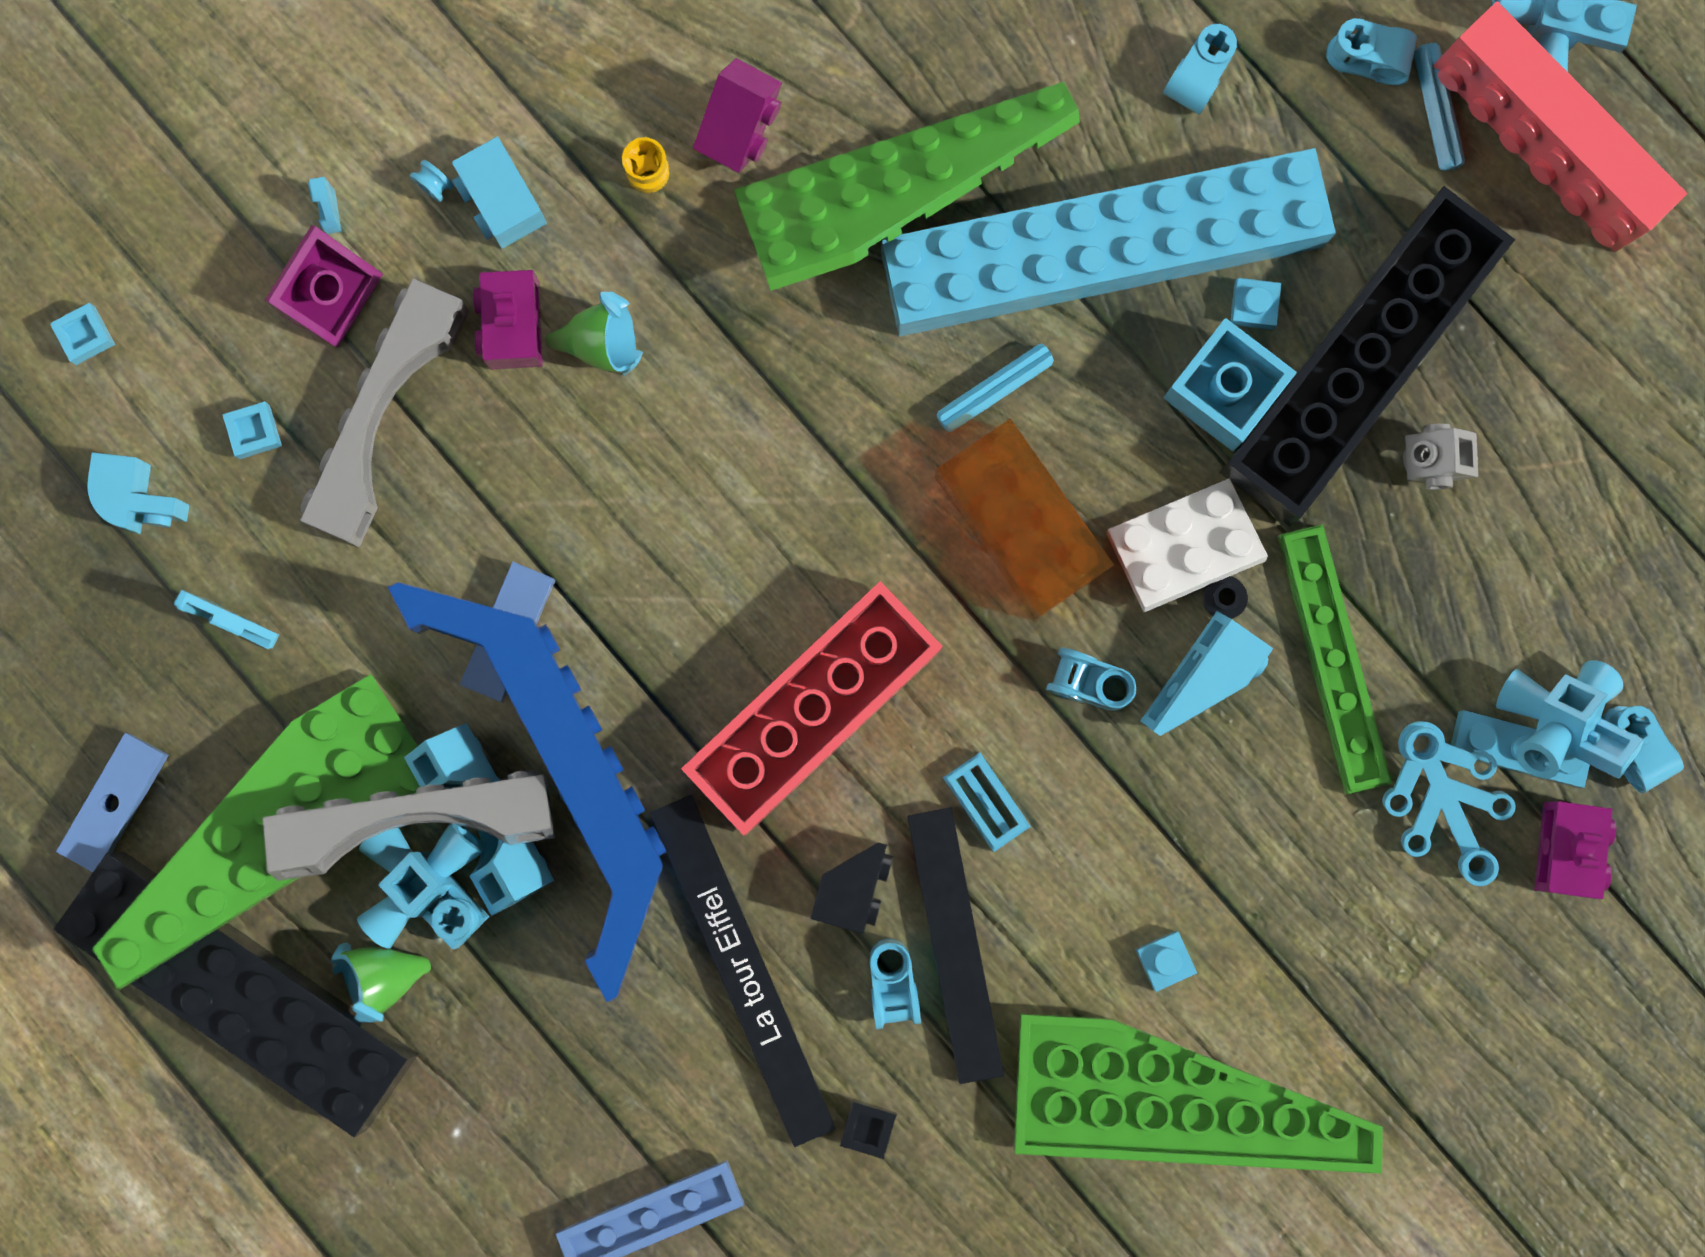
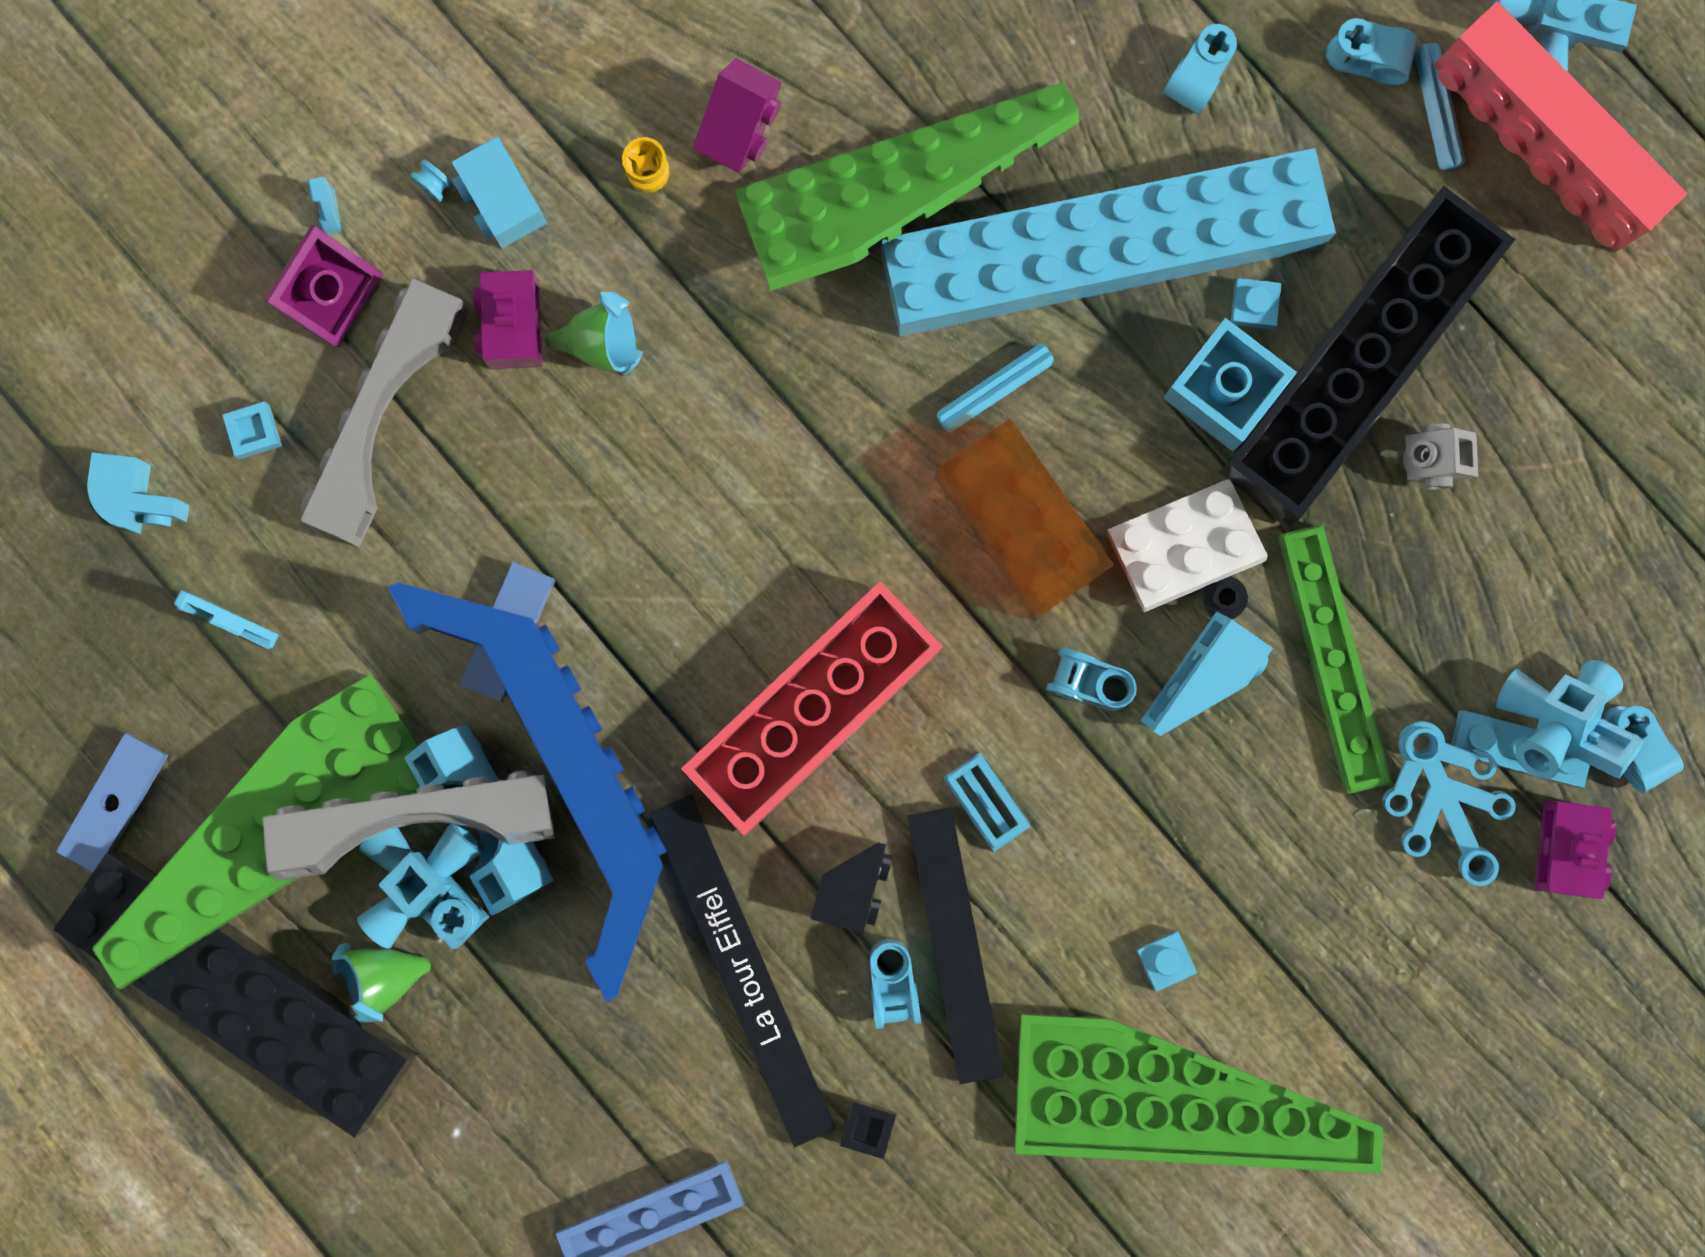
medium azure plate [50,303,115,365] -> none

